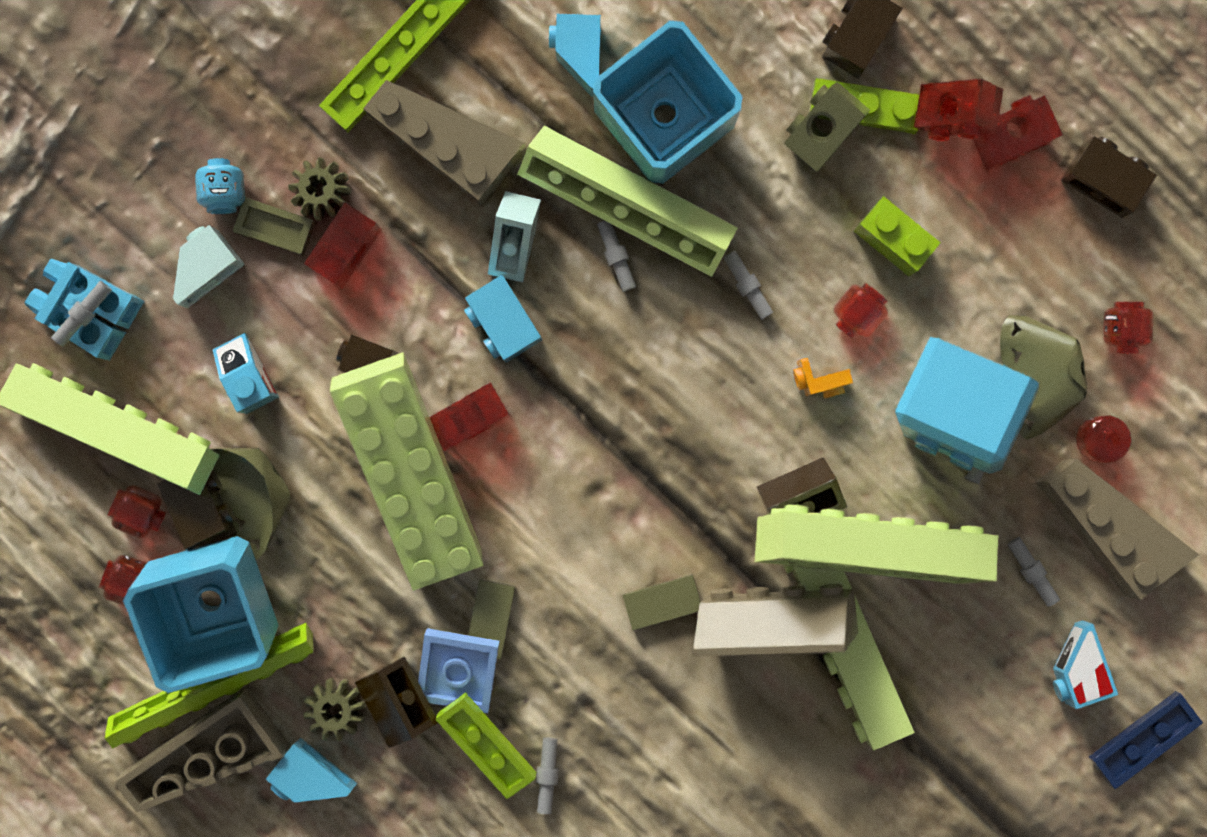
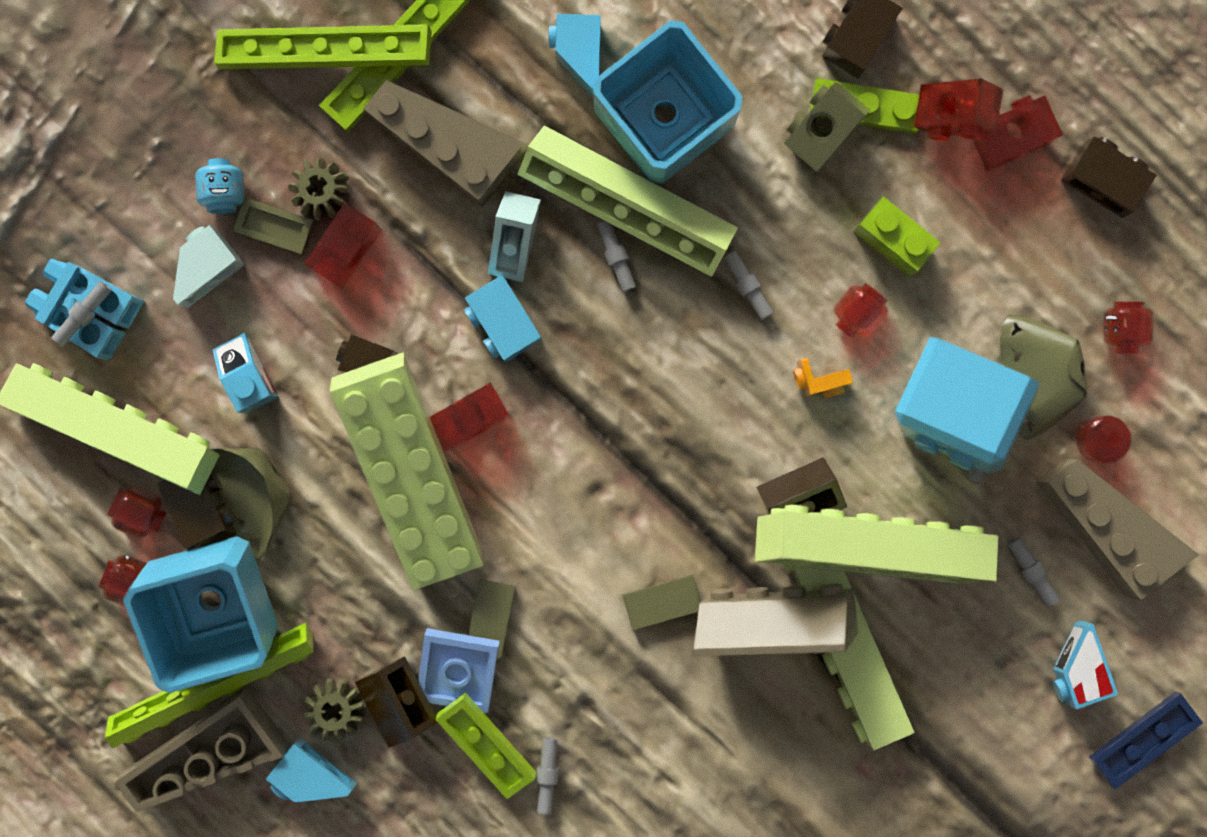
none -> lime plate [214,24,432,69]

